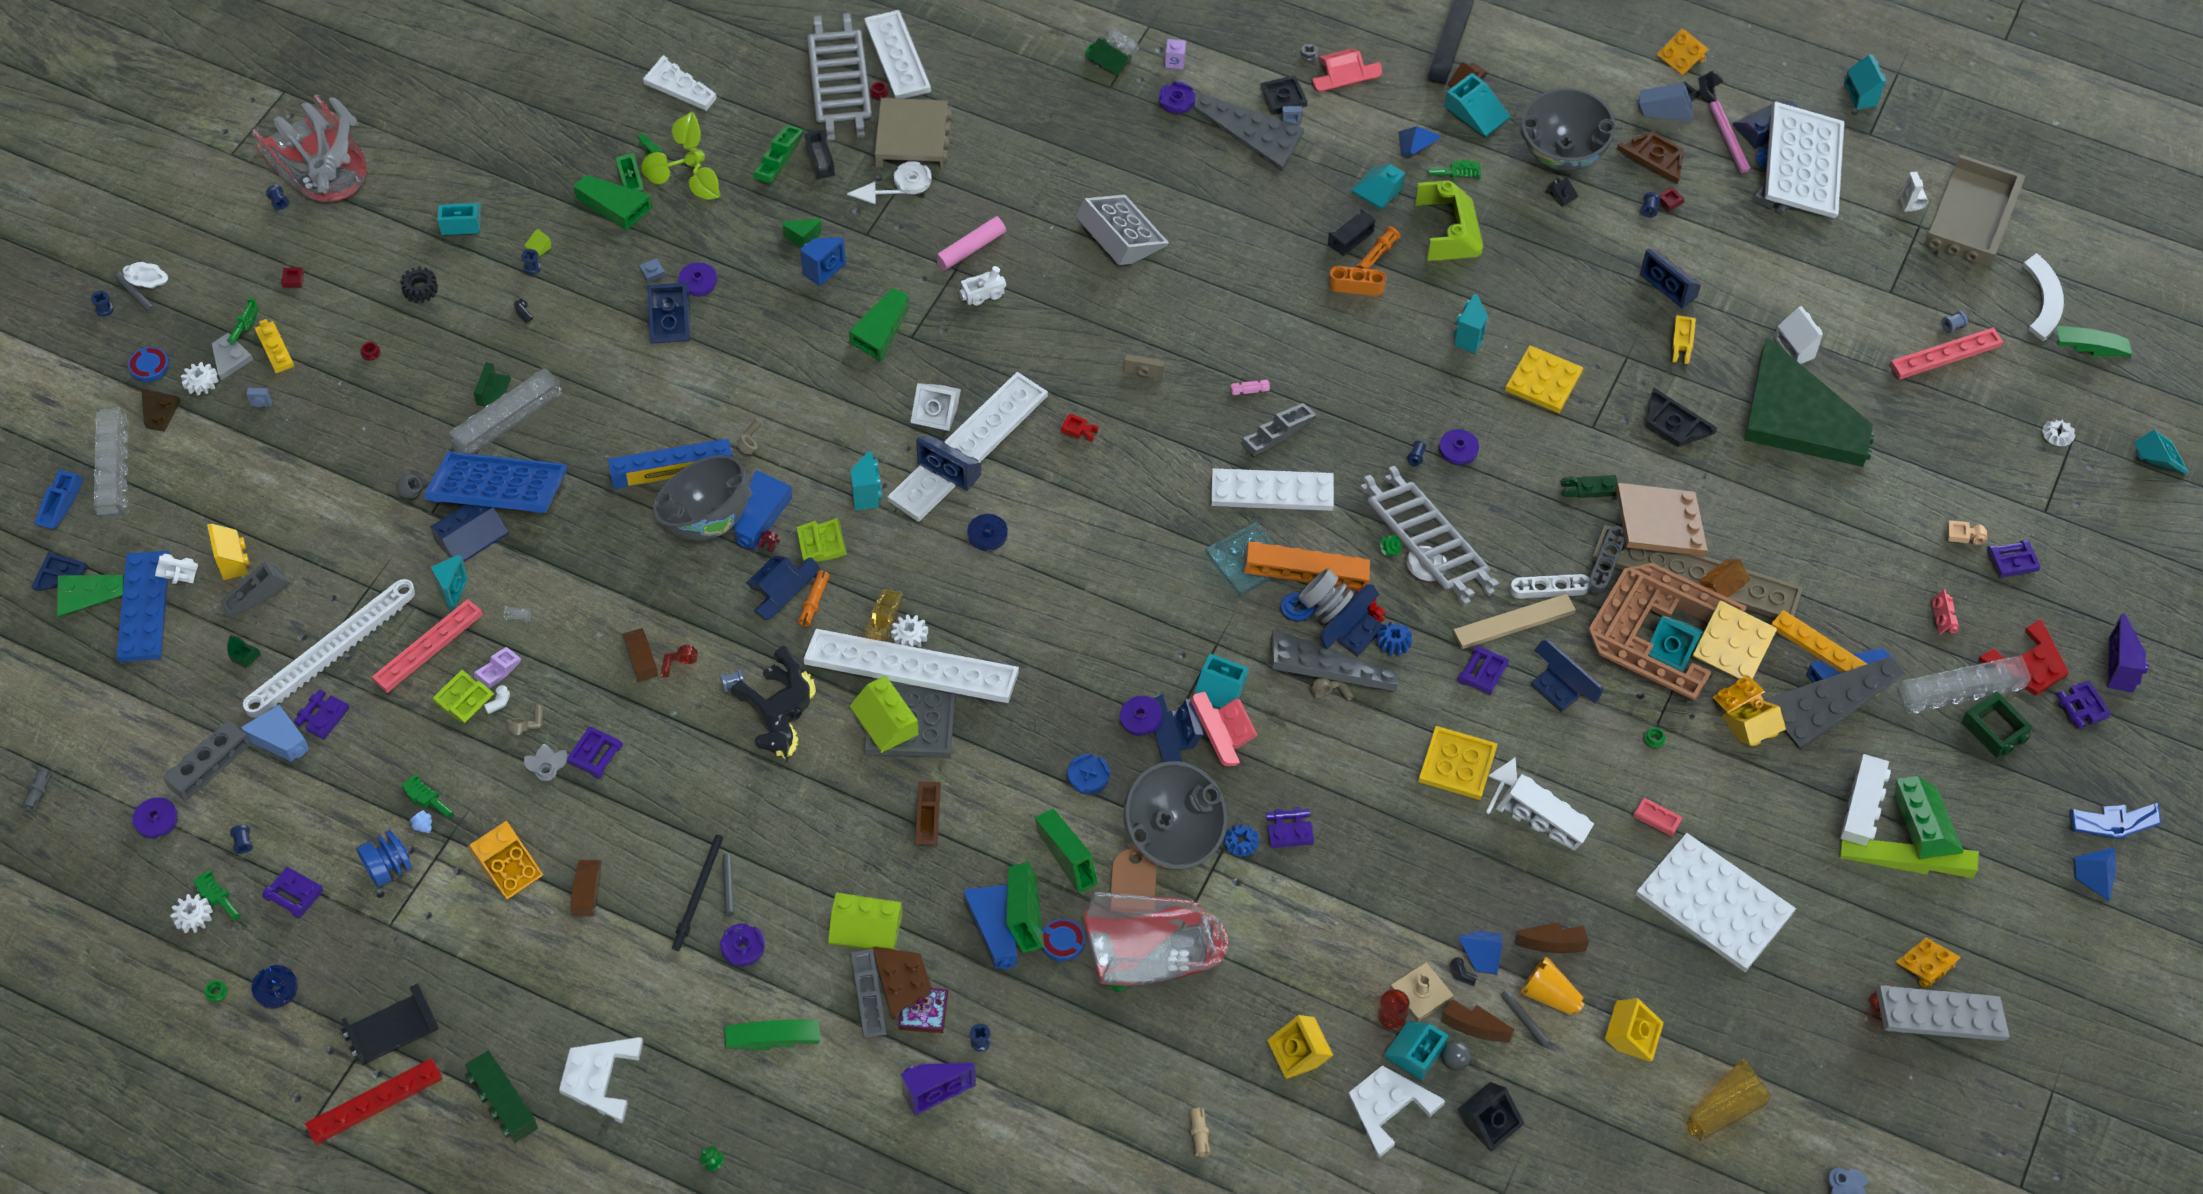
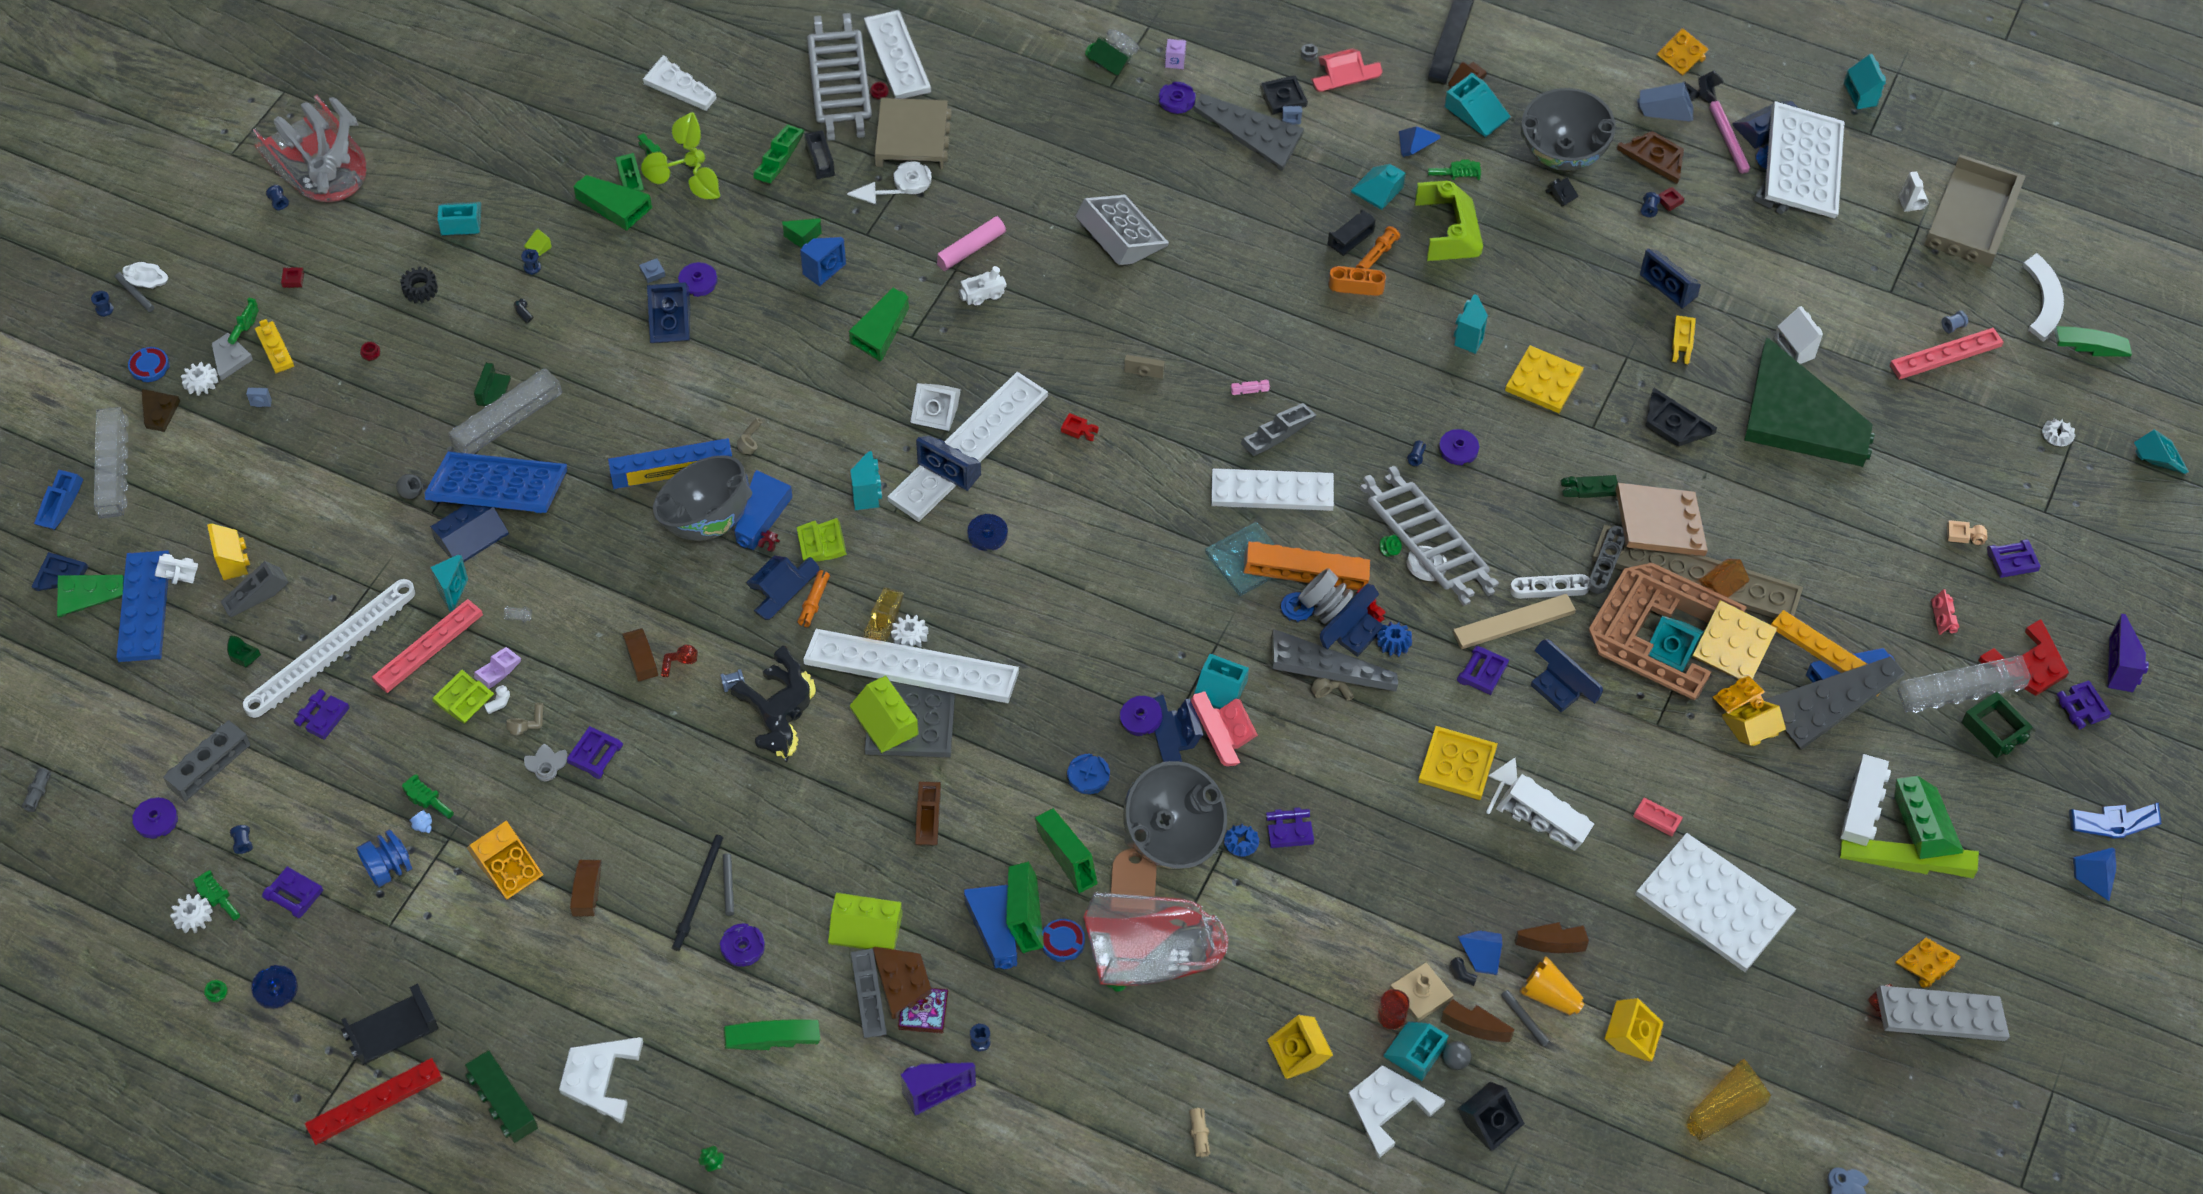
medium blue slope [241,705,309,762] -> none
green plate [1644,727,1666,748] -> none

